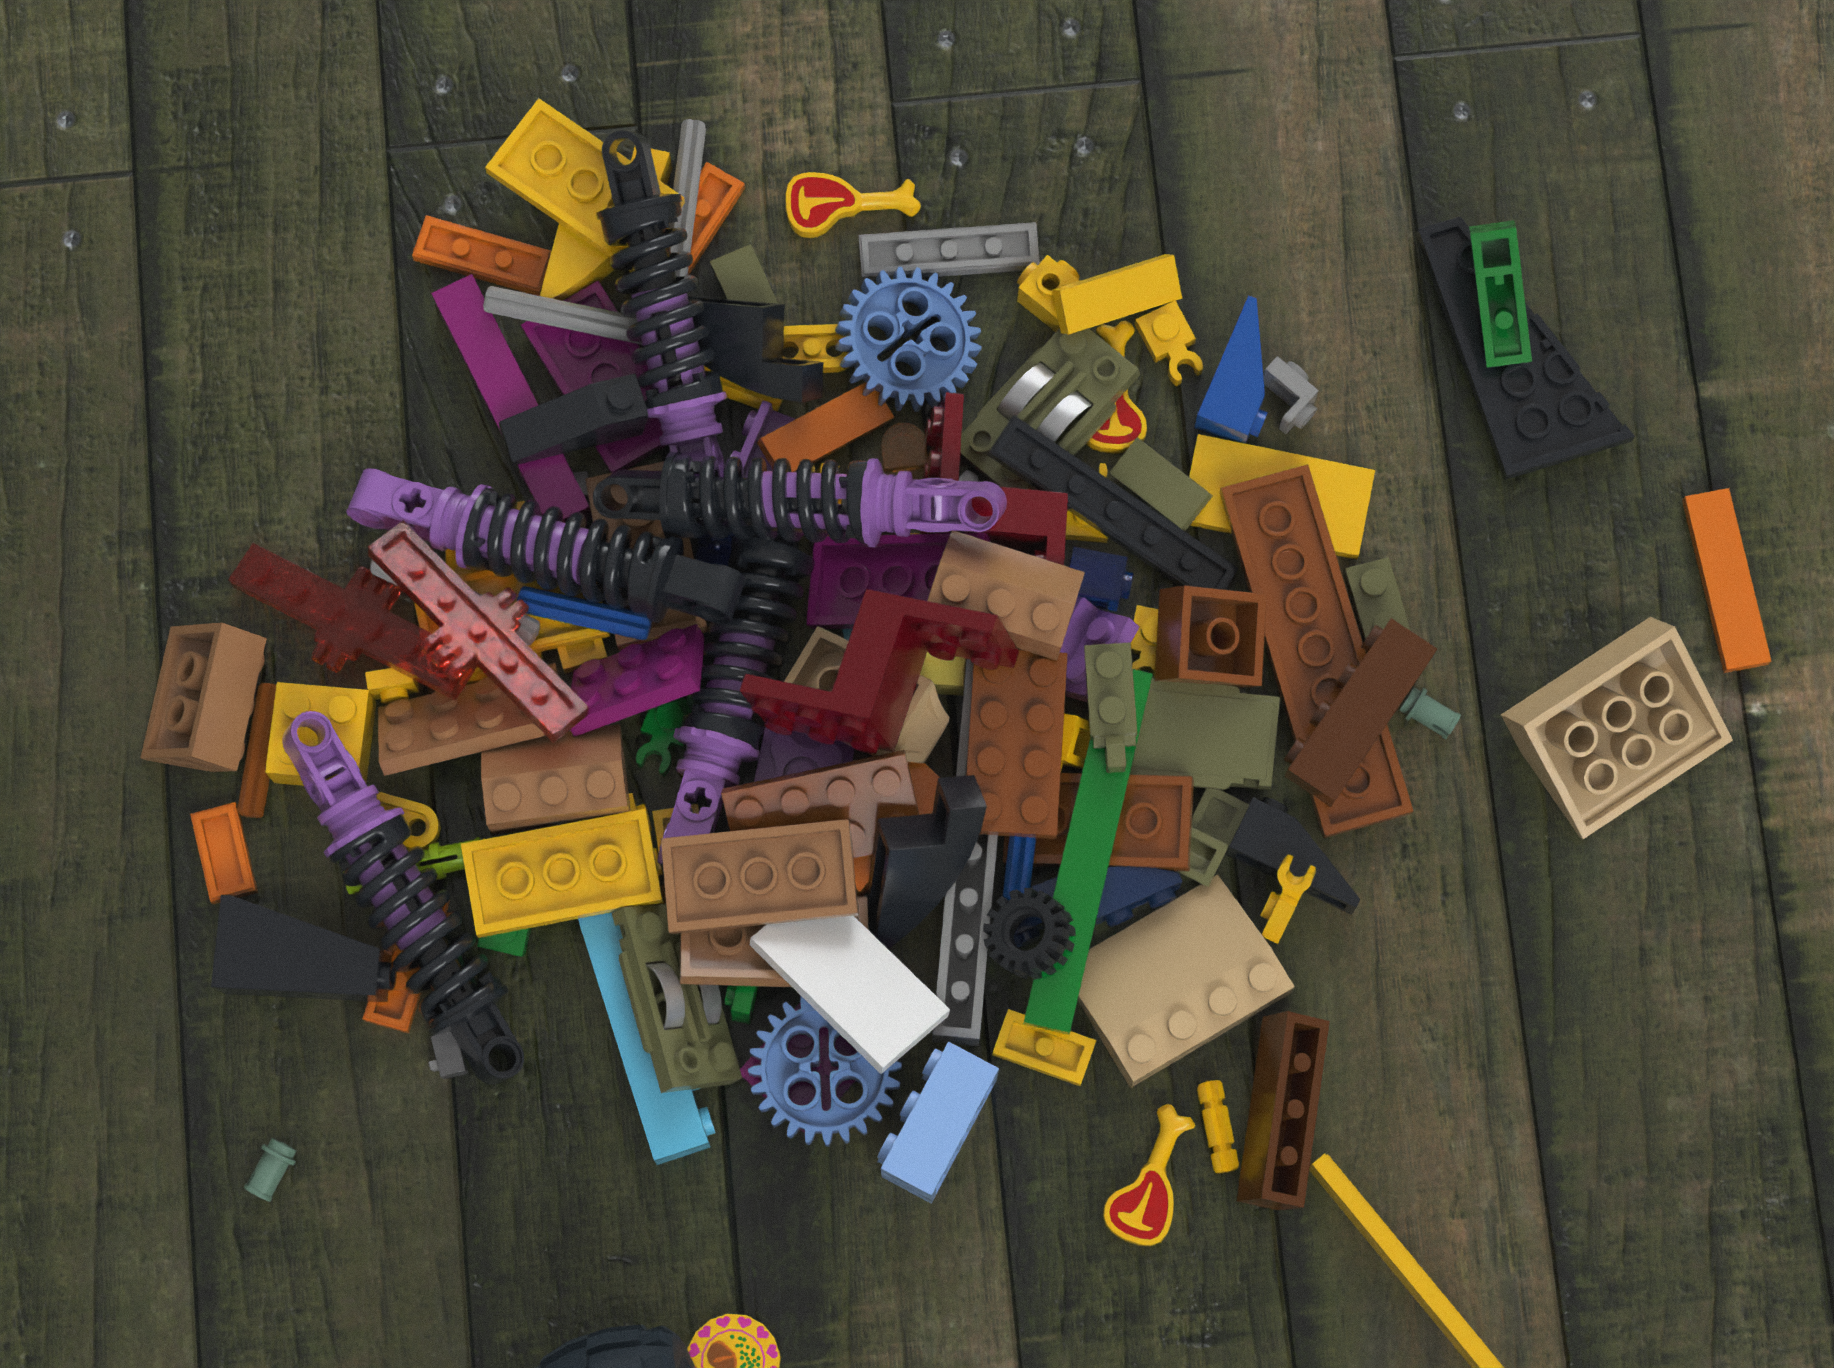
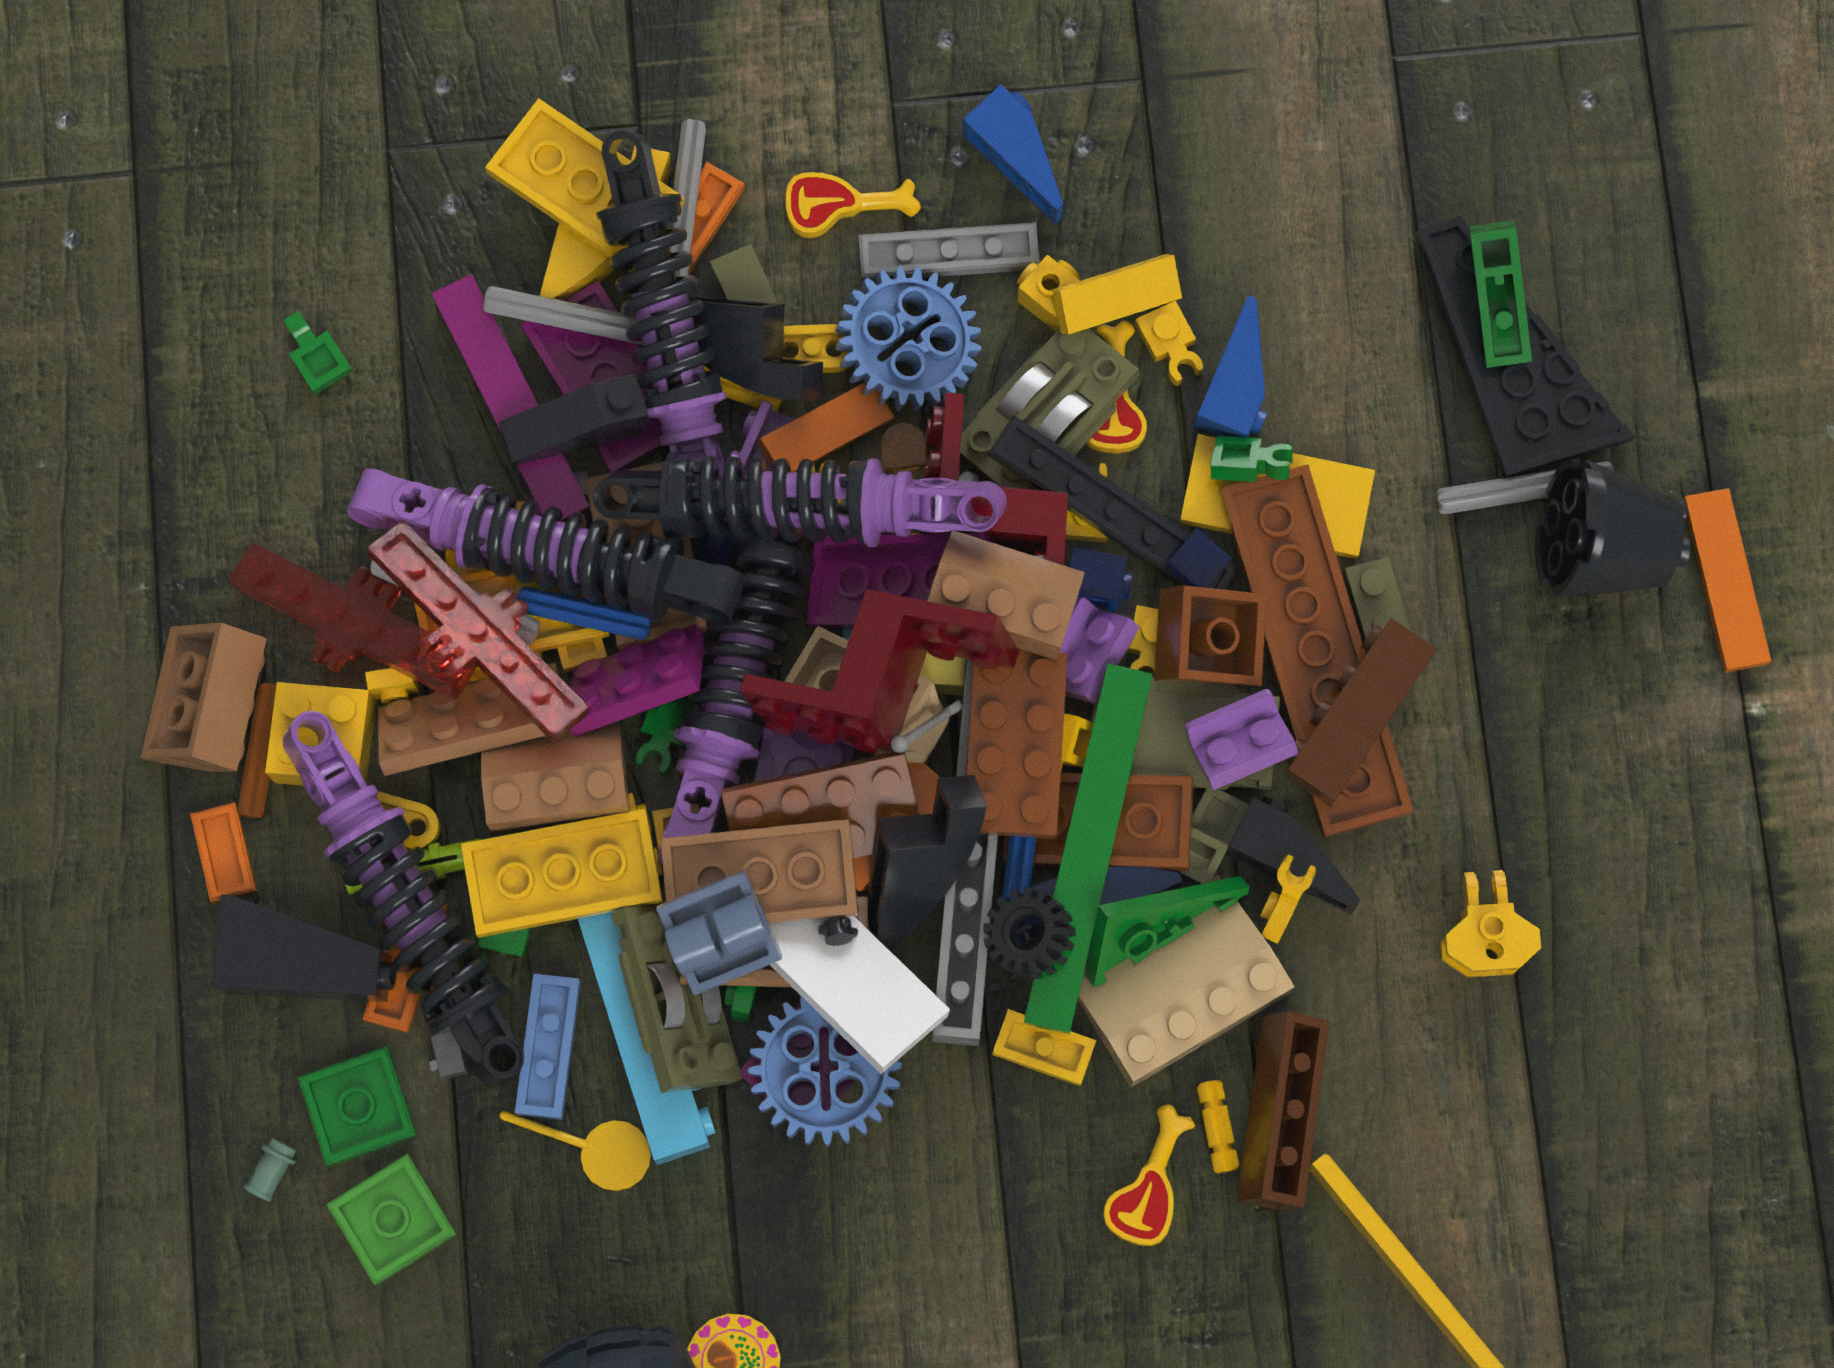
orange tile [412,215,551,296] -> none
light blue brick [877,1041,999,1204] -> none
olive hinge [1084,642,1137,773] -> none
olive slope [1109,437,1213,531] -> none
light grey bracket [1263,356,1319,435] -> none
sand green pin [1399,687,1461,740] -> none
tan slope [1501,617,1733,839] -> none
none -> green plate [284,311,353,395]
none -> green tile [297,1046,417,1167]
none -> bright green tile [326,1154,457,1286]
none -> yellow piece [499,1111,651,1191]
none -> medium blue plate [515,973,581,1120]
none -> sand blue plate [656,870,783,996]
none -> black piece [818,916,858,946]
none -> light grey hinge [891,700,964,753]
none -> blue slope [962,84,1063,225]
none -> green wing [1085,876,1250,987]
none -> clear blue tile [1165,528,1231,588]
none -> medium lavender bracket [1185,689,1299,790]
none -> green plate [1210,436,1293,482]
none -> light grey axle [1436,461,1614,514]
none -> yellow hinge [1440,870,1541,978]
none -> black cone [1535,459,1690,598]

